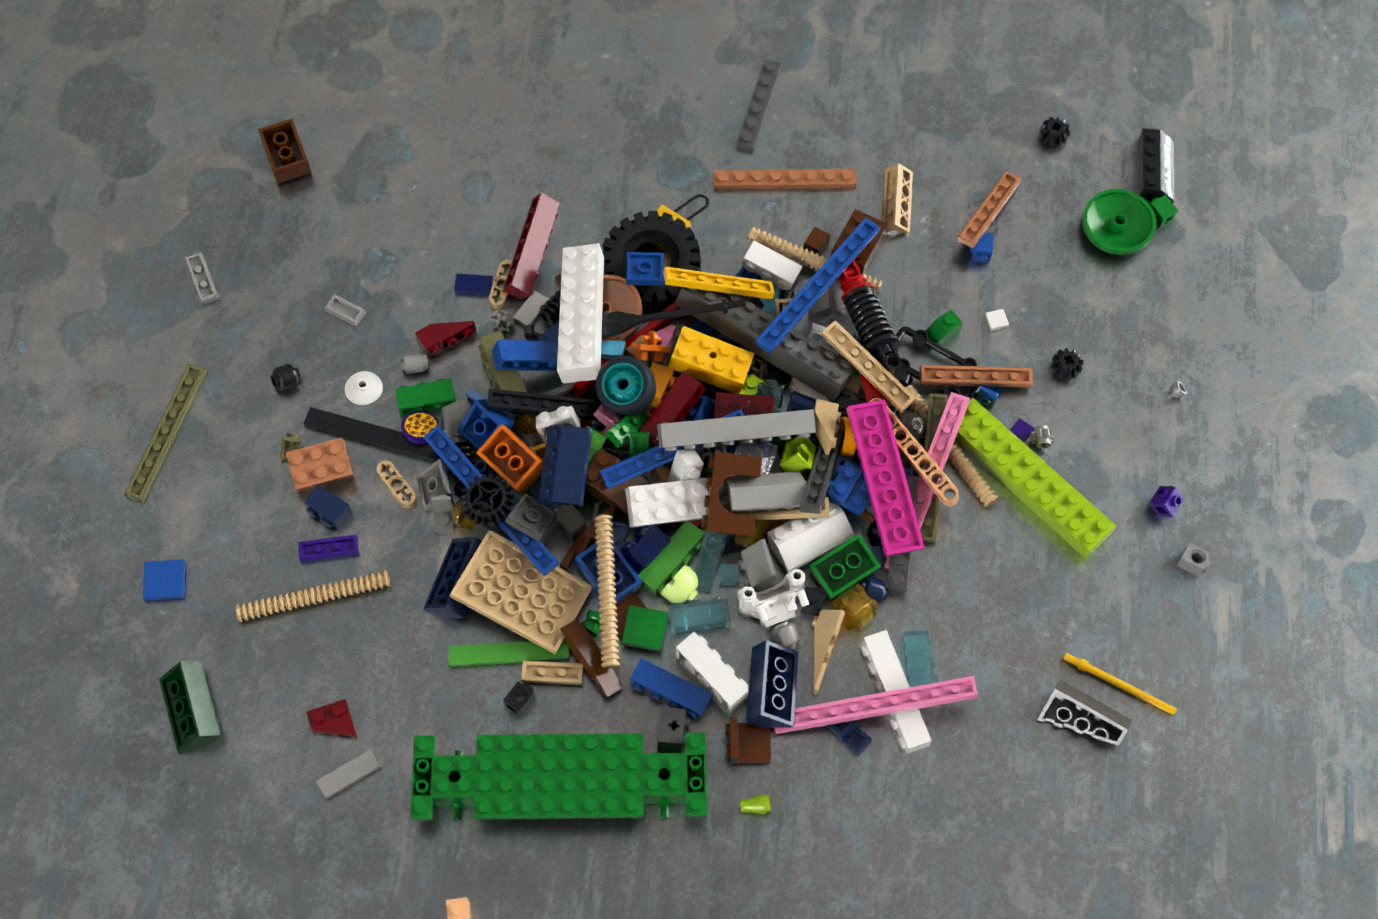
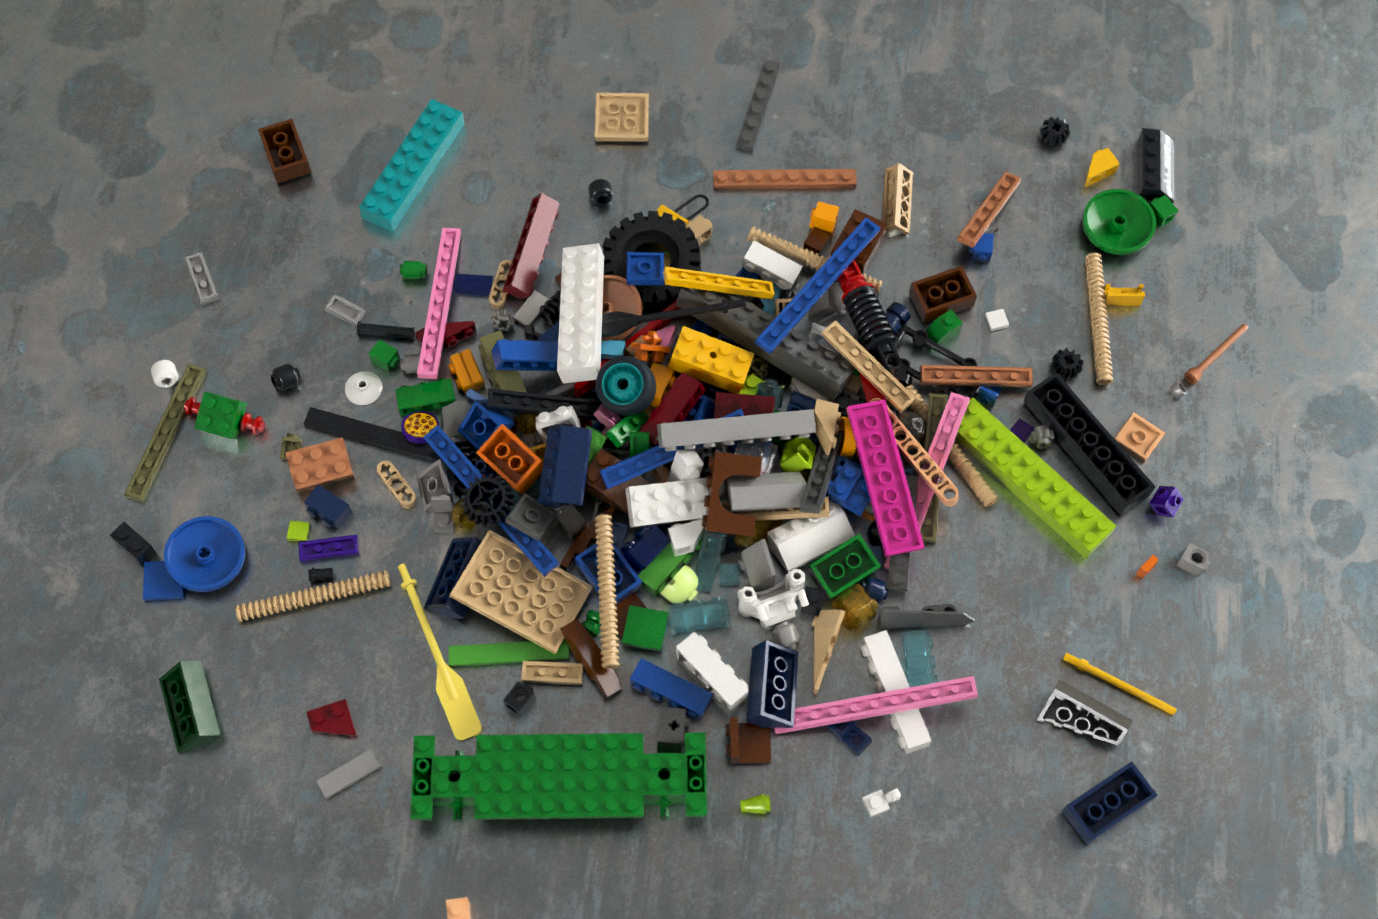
none -> black brick [110,522,157,567]
none -> white head [151,360,178,388]
none -> blue dish [164,516,245,592]
none -> green brick [184,391,265,439]
none -> lime tile [287,520,311,542]
none -> black pin [308,567,333,583]
none -> black pin [357,321,415,340]
none -> teal brick [359,99,464,232]
none -> green brick [368,339,400,372]
none -> light yellow piece [398,564,482,741]
none -> green brick [400,261,427,280]
none -> bright pink plate [417,228,461,379]
none -> light orange brick [448,349,485,395]
none -> black head [588,179,613,206]
none -> tan plate [595,93,649,142]
none -> white slope [668,519,705,557]
none -> tan brick [686,214,712,245]
none -> light orange brick [809,201,839,241]
none -> white plate [862,789,901,818]
none -> dark grey panel [878,604,975,630]
none -> dark blue wheel [885,302,911,335]
none -> reddish brown brick [909,266,977,324]
none -> black brick [1023,372,1156,515]
none -> dark blue brick [1062,761,1158,845]
none -> yellow slope [1084,148,1120,187]
none -> tan piece [1085,253,1113,385]
none -> yellow hinge [1104,284,1145,306]
none -> light nougat tile [1114,412,1165,463]
none -> orange tile [1136,554,1158,578]
none -> nougat piece [1184,324,1248,384]

